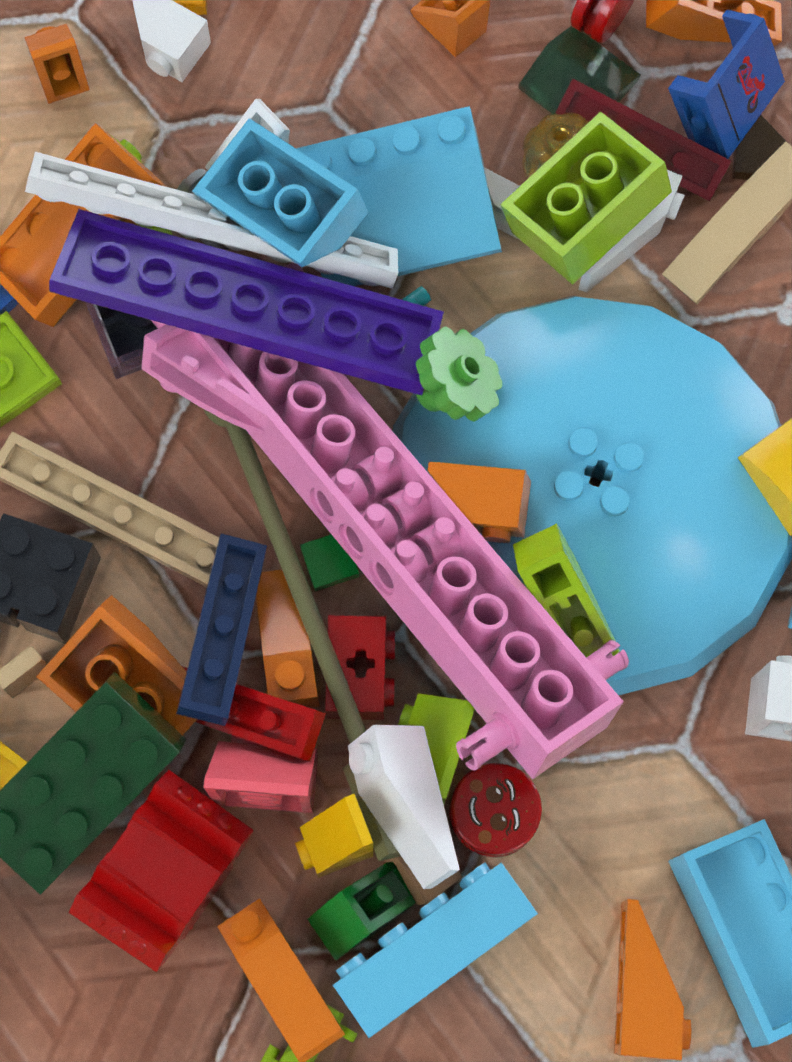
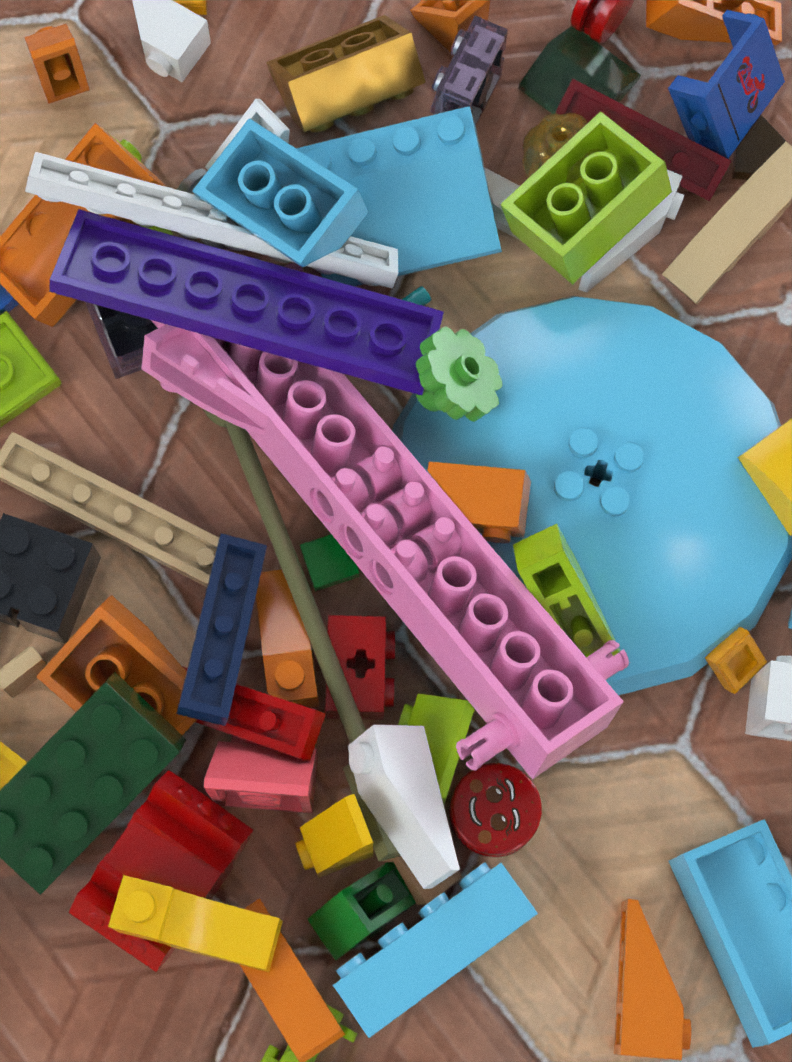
none -> yellow slope [108,875,283,972]
none -> pearl gold slope [266,15,426,132]
none -> clear purple piece [430,16,508,126]
none -> light orange tile [705,627,767,694]

